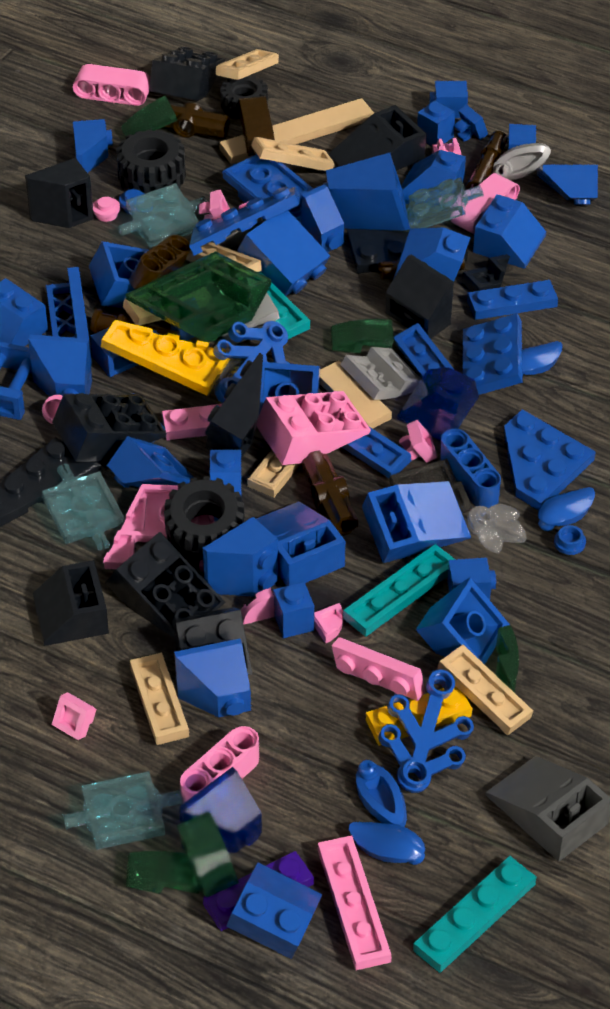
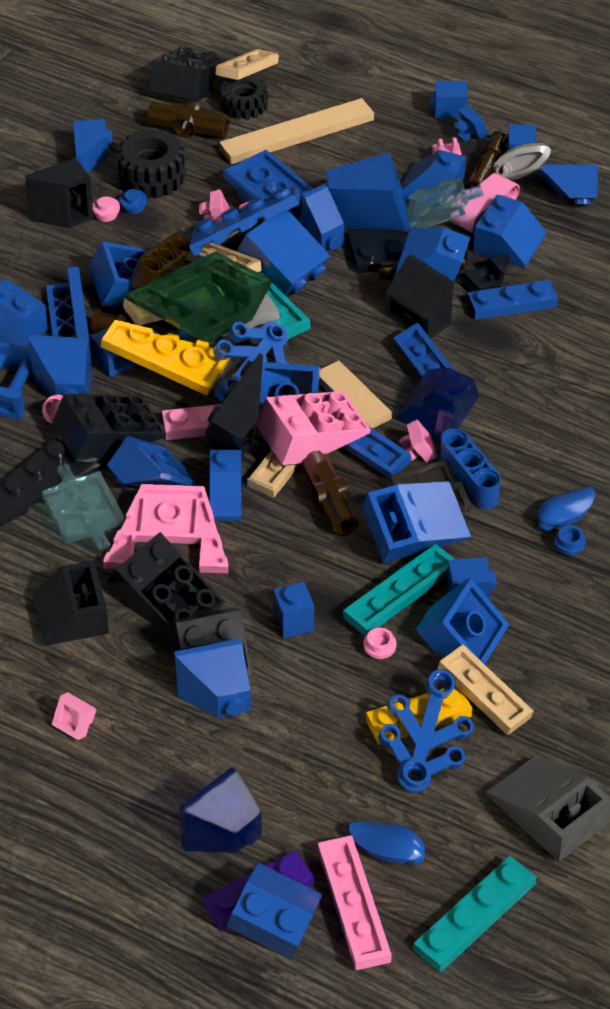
clear light blue plate [63,771,183,850] -> none
bright pink beam [73,64,151,106] -> none
clear light blue plate [118,183,207,248] -> none
clear green slope [121,95,177,138] -> none
clear green slope [126,851,204,894] -> none
tan plate [130,653,189,745] -> none
black tyre [164,476,245,563] -> none
clear green slope [177,811,239,898] -> none
bright pink beam [180,726,259,813] -> none
blue slope [203,517,278,597] -> none
dark brown beam [239,96,275,156] -> none
bright pink tile [241,588,274,625] -> none
tan tile [251,137,334,171] -> none
blue slope [256,501,346,586] -> none
bright pink tile [314,603,343,644] -> none
black slope [328,105,426,171] -> none
clear green slope [330,319,394,353] -> none
bright pink plate [332,637,425,701] -> none
light grey slope [340,347,425,400] -> none
blue arm [356,760,407,827] -> none
blue brick [417,100,455,146] -> none
blue plate [463,313,523,398] -> none
clear plate [467,504,527,554] -> none
clear green slope [496,625,519,693] -> none
blue plate [503,409,596,510] -> none
blue arm [522,341,563,375] -> none
none -> bright pink plate [363,628,396,659]

